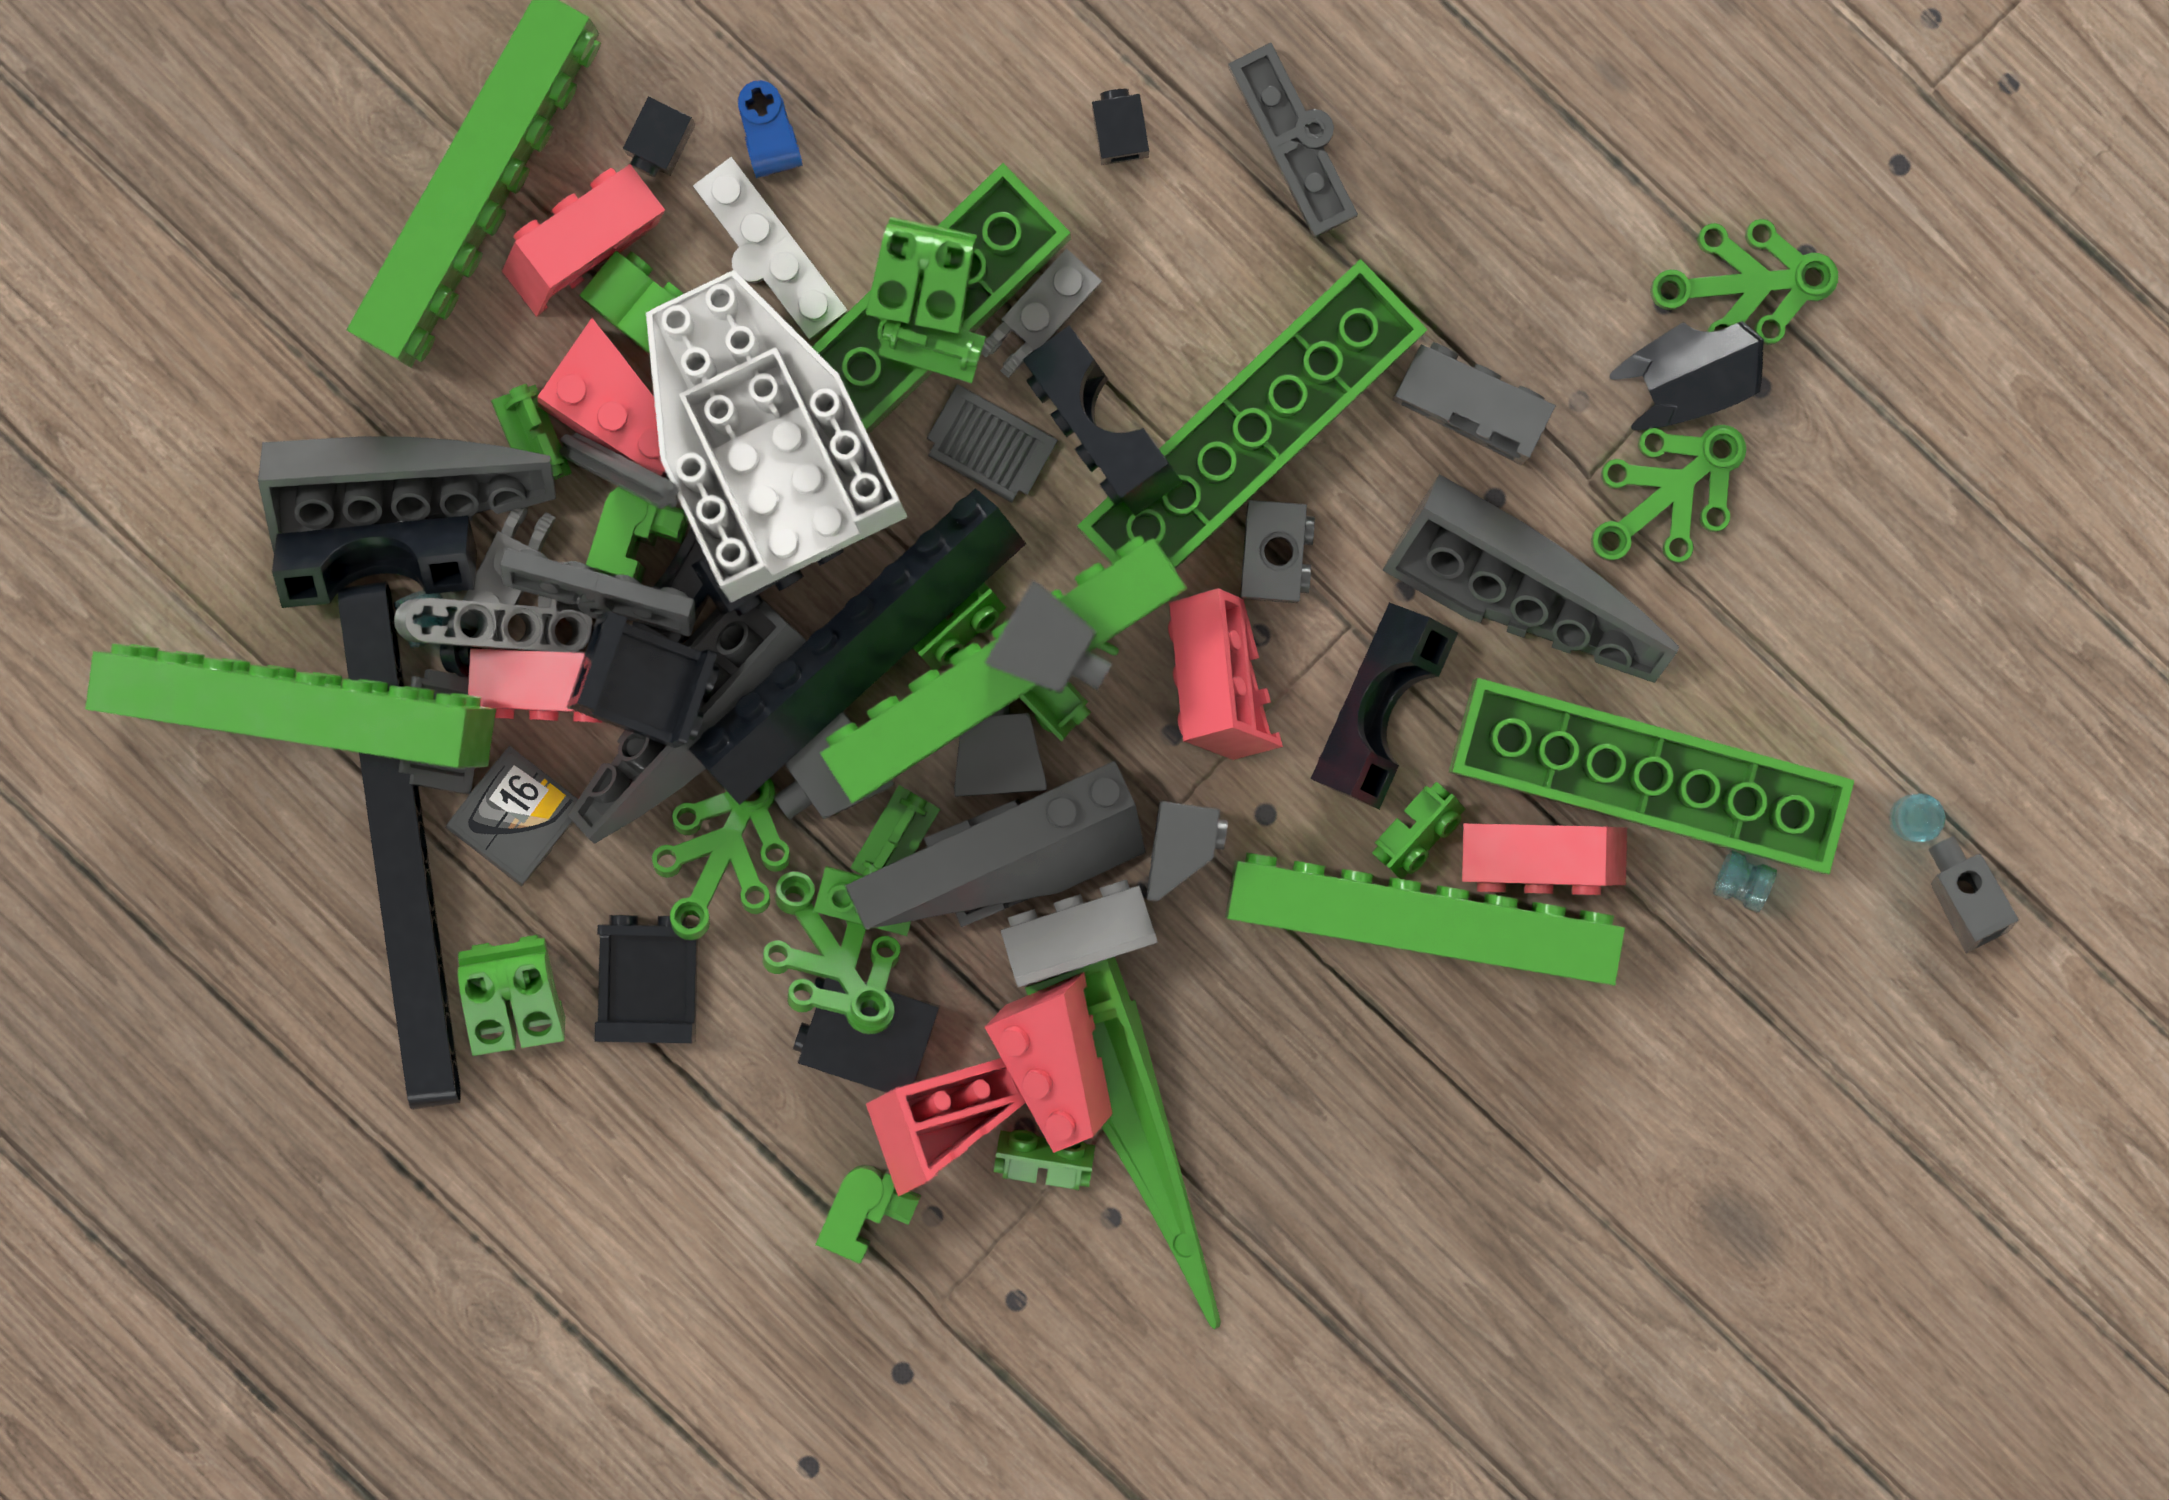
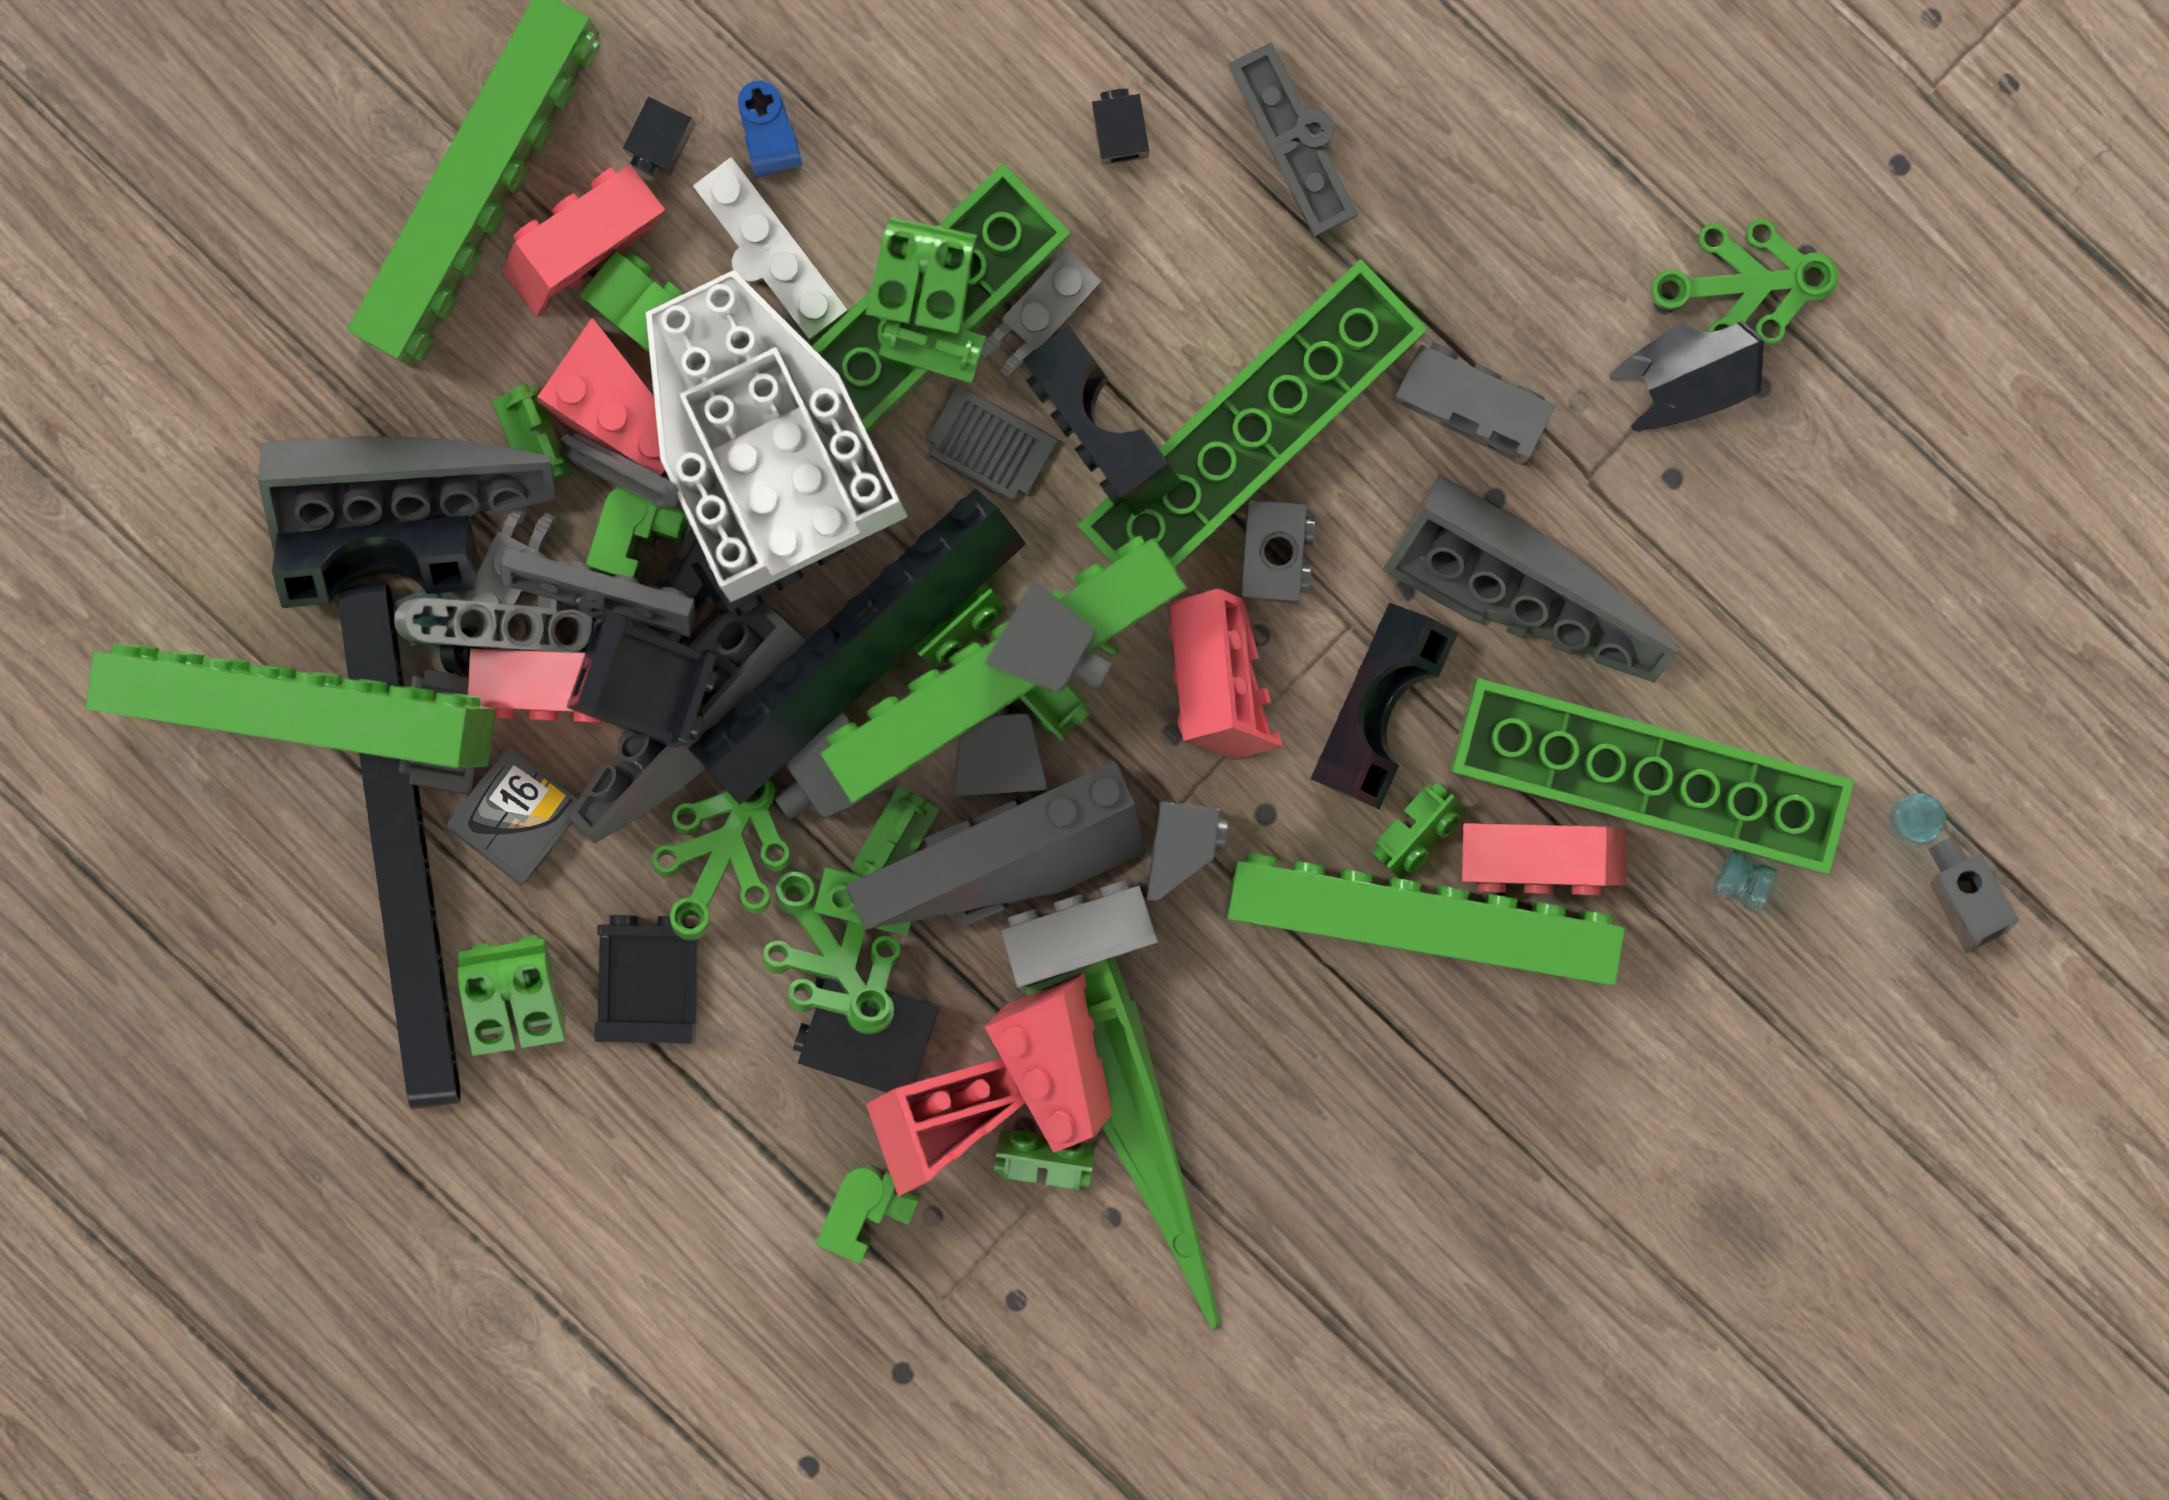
bright green plant [1591,425,1746,563] -> none

